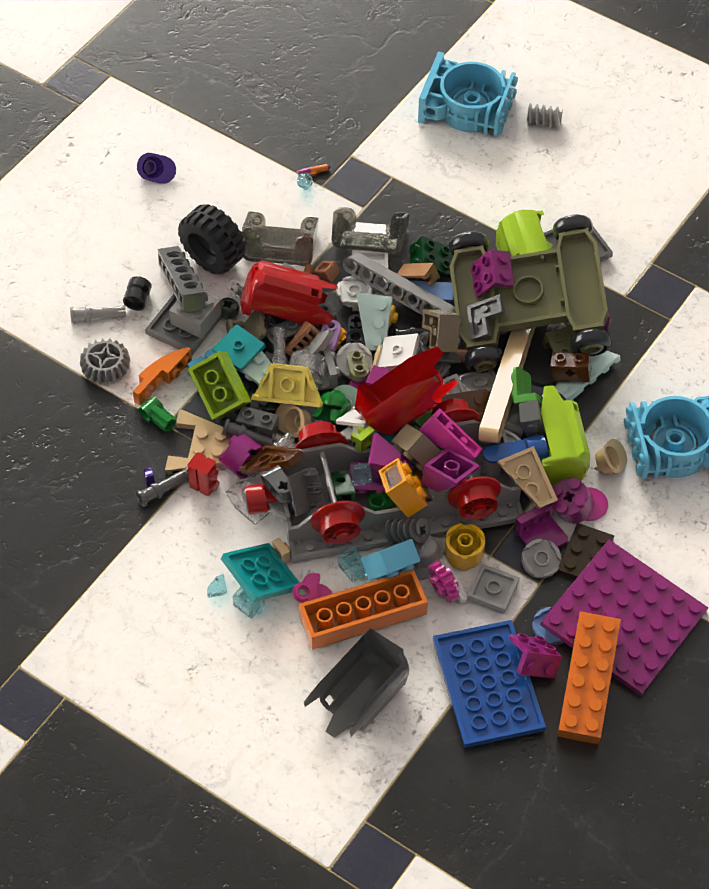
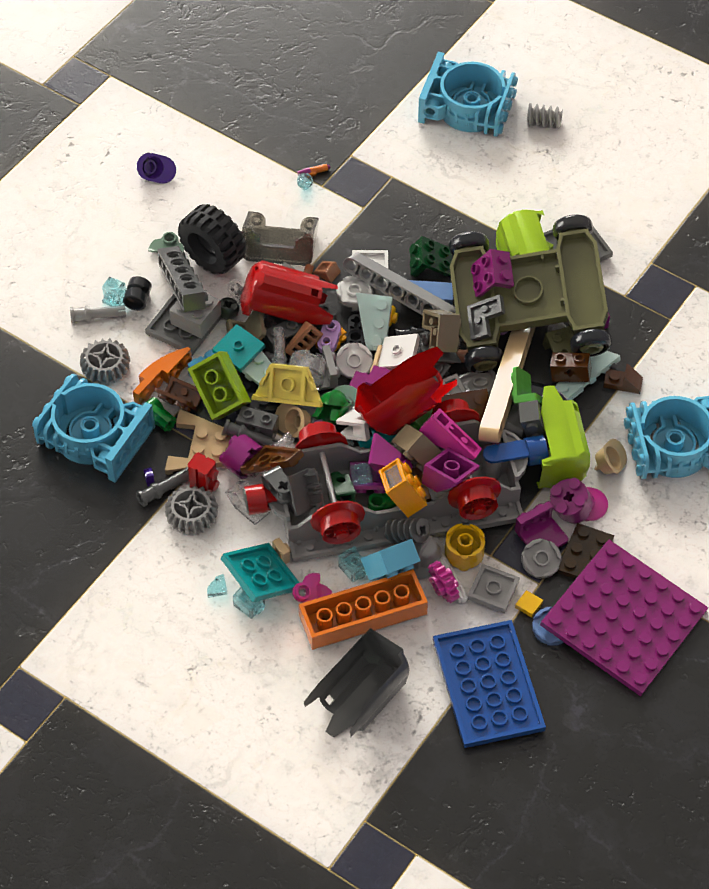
light grey tile [293,329,334,367] -> none
clear smoke windscreen [331,207,409,253] -> none
olive plate [347,350,369,382] -> none
lime tile [351,426,375,453] -> none
medium nougat hinge [397,263,440,285] -> none
tan wing [497,446,558,509] -> none
magenta bracket [509,633,562,678] -> none
orange brick [557,611,621,745] -> none
none -> medium azure brick [32,374,155,482]
none -> clear light blue brick [102,276,126,306]
none -> sand green plate [148,232,184,253]
none -> reddish brown bracket [154,376,202,412]
none -> light grey gear [165,484,218,535]
none -> yellow tile [515,590,543,618]
none -> reddish brown slope [603,364,643,394]

